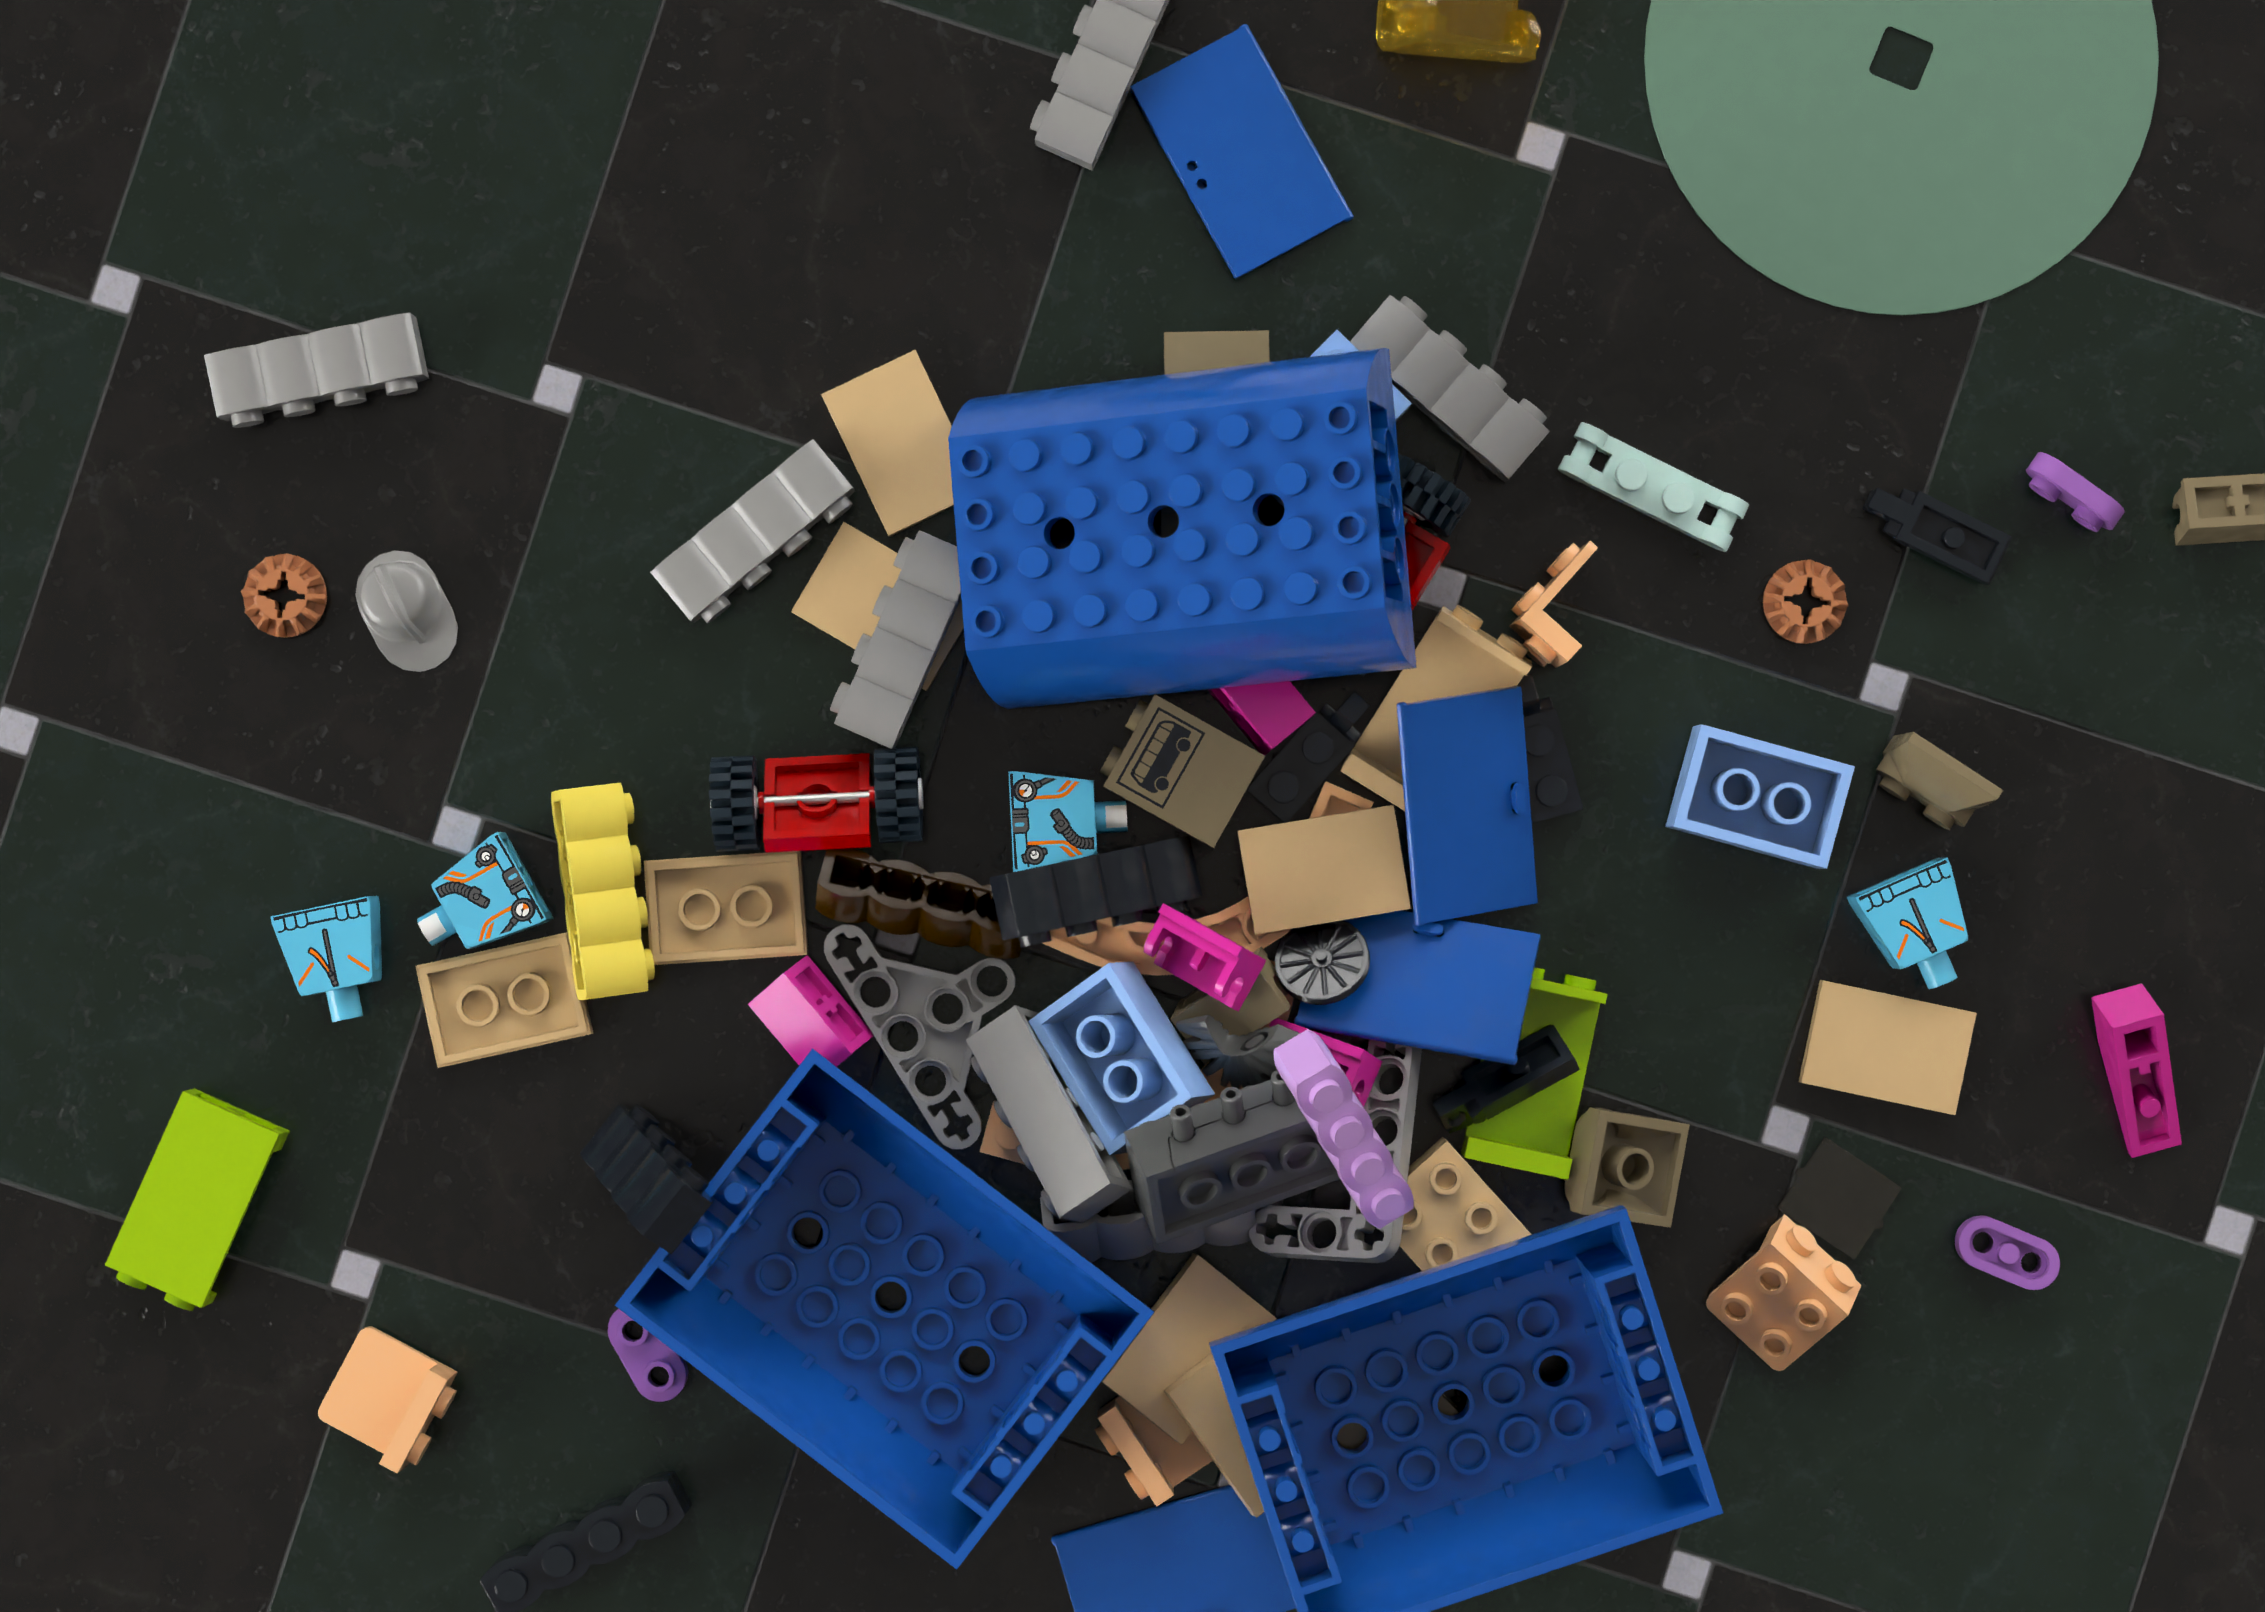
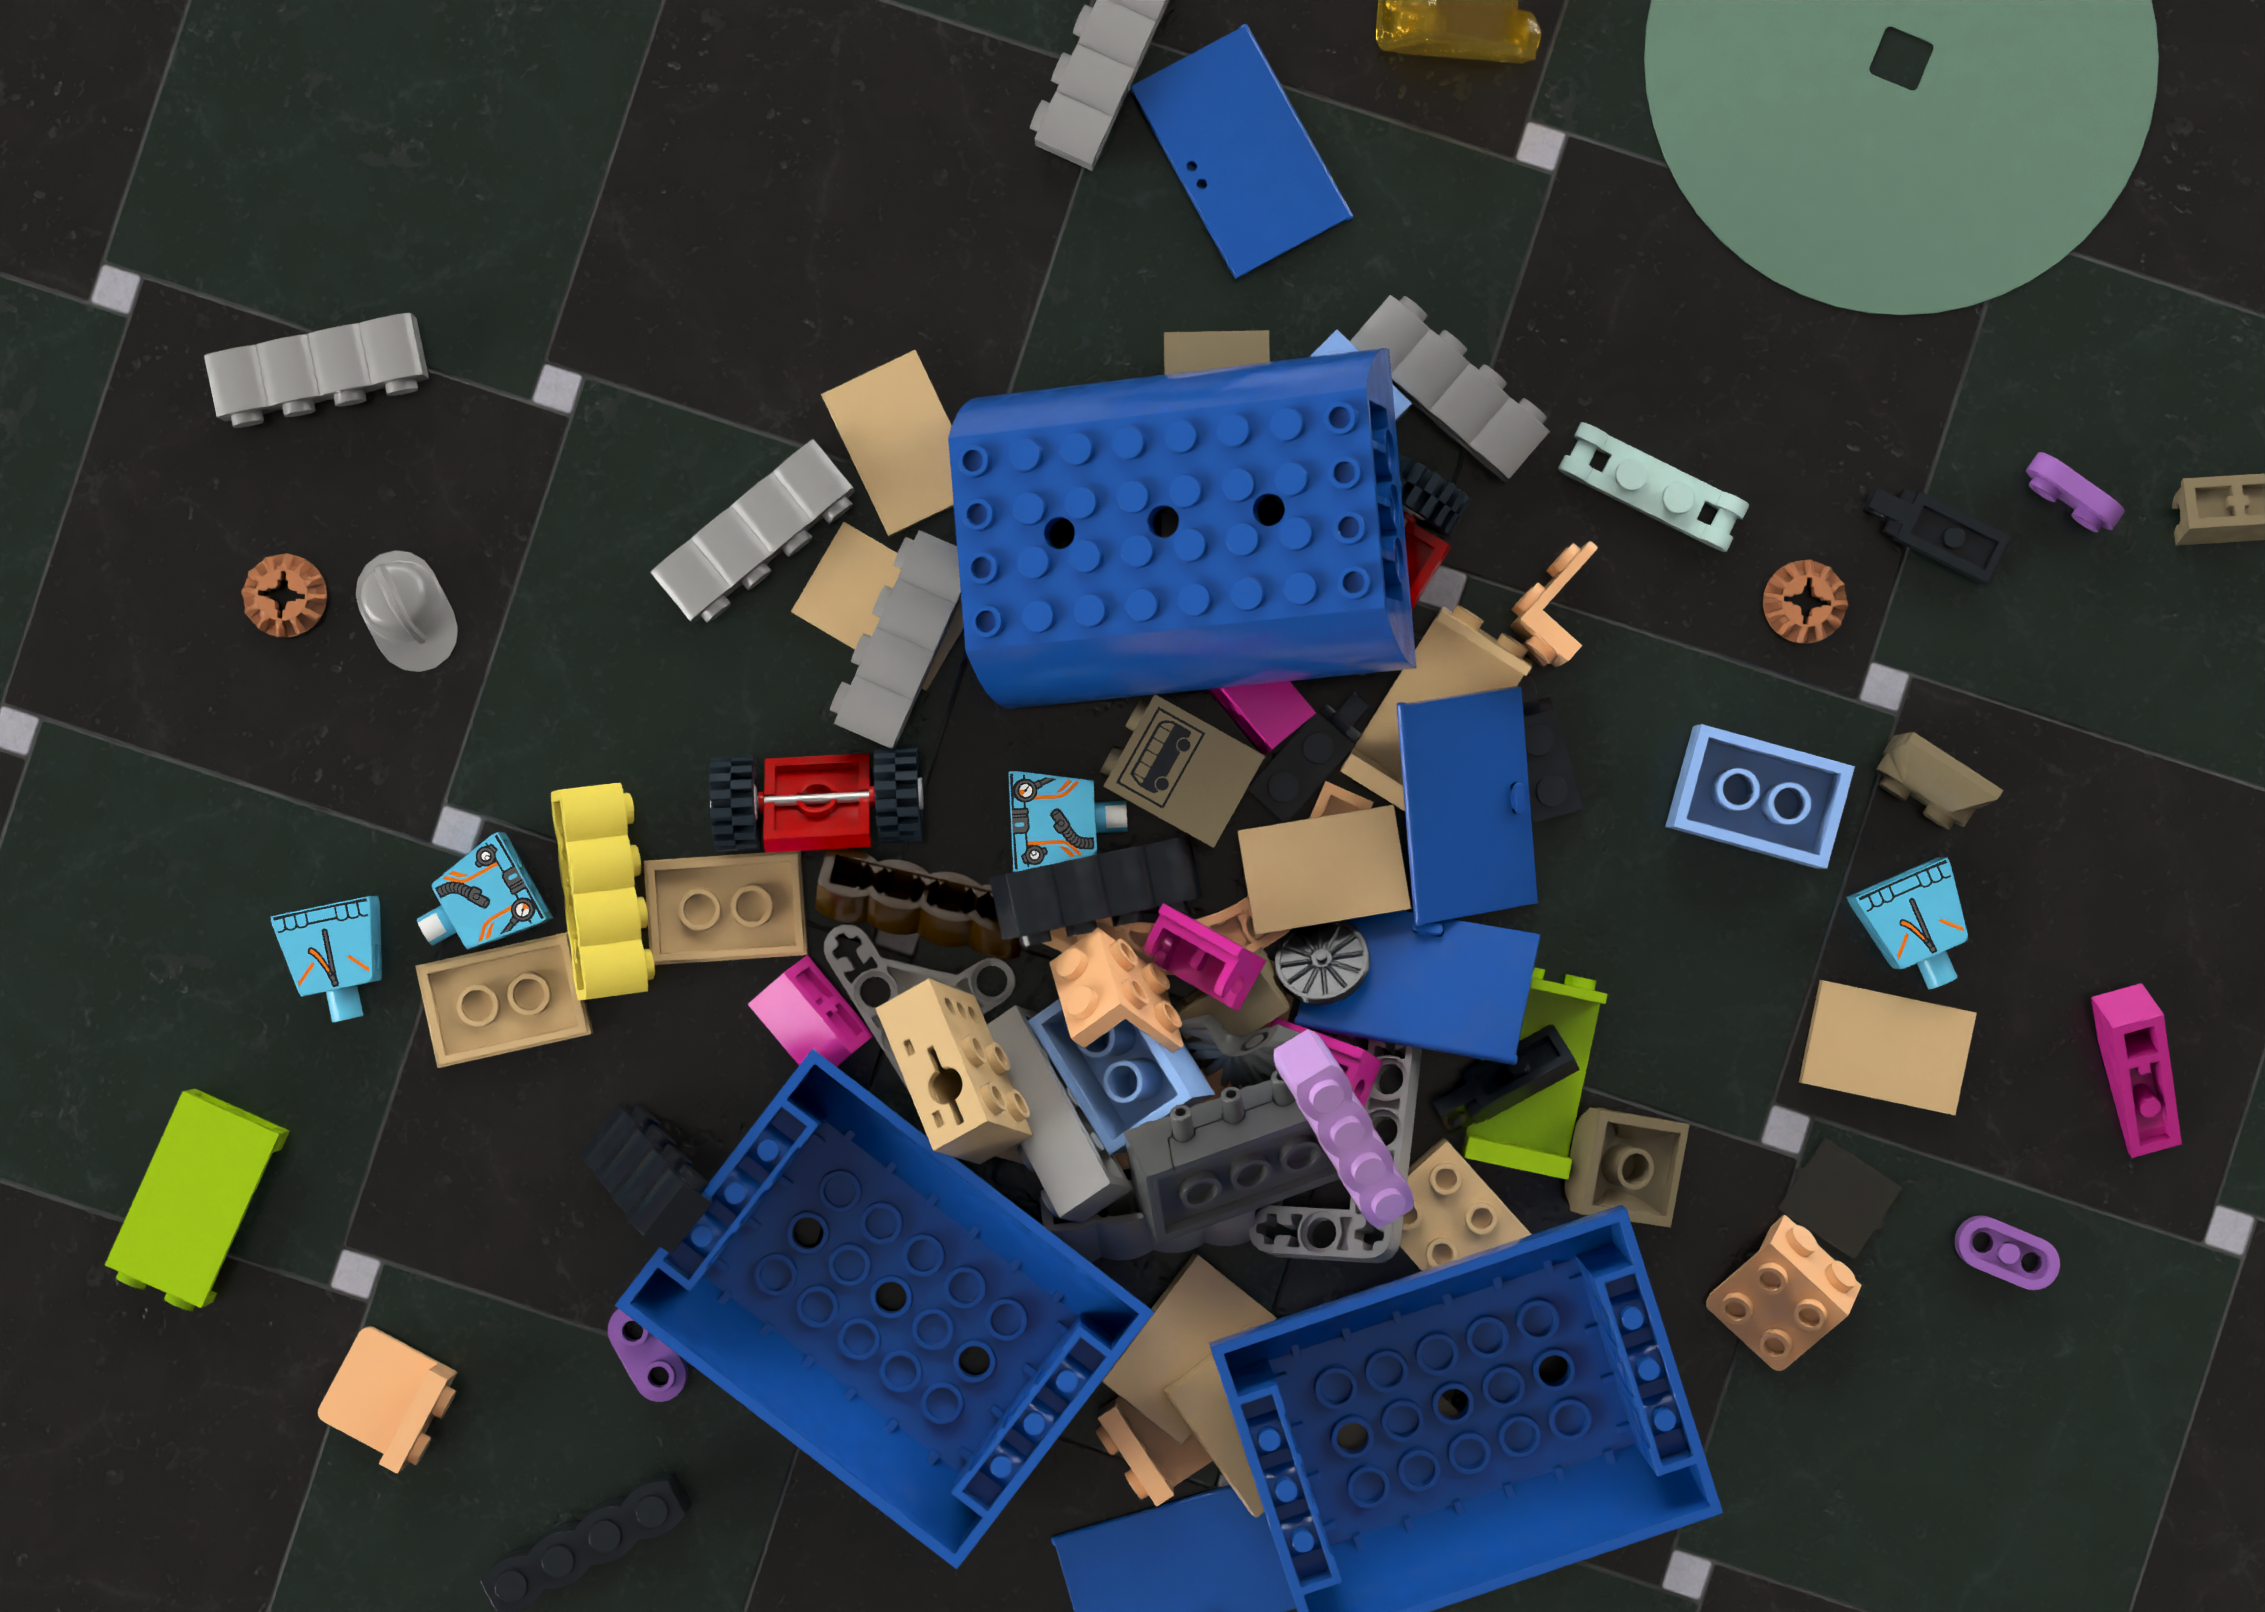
none -> tan piece [876,978,1033,1164]
none -> light nougat bracket [1049,927,1183,1053]

